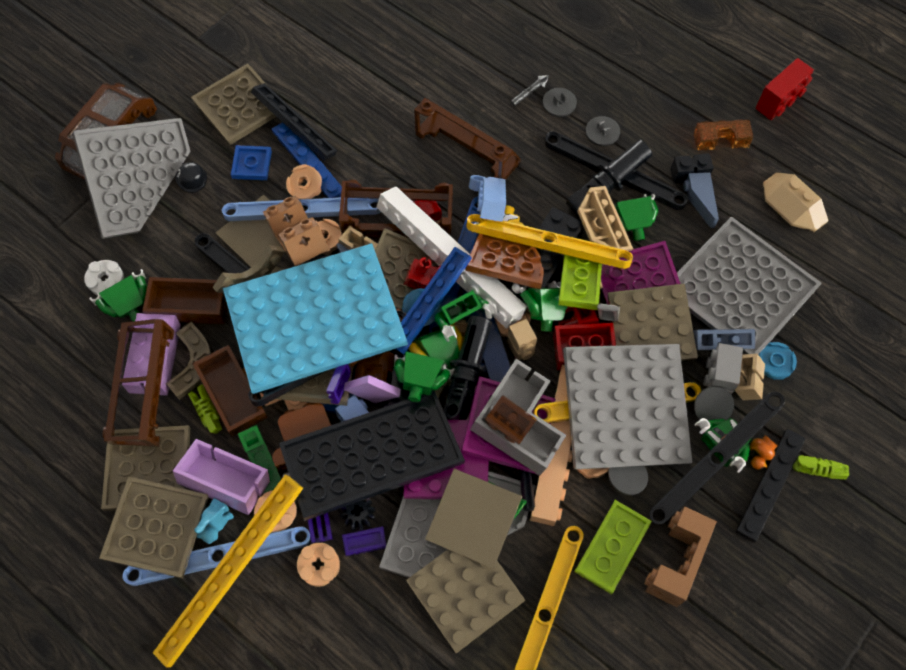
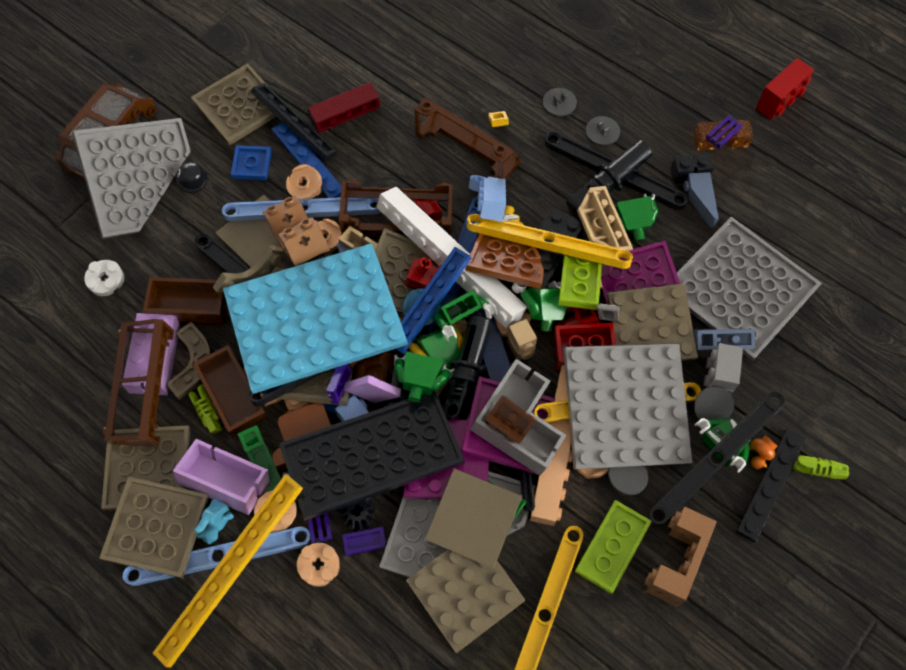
green torso [89,269,147,322] -> none
dark grey piece [510,75,549,106] -> none
tan piece [735,354,765,400] -> none
dark azure tile [759,342,797,380] -> none
tan wedge [763,173,828,232] -> none
none -> dark red brick [308,82,380,133]
none -> yellow tile [488,111,509,127]
none -> dark purple tile [705,114,743,149]

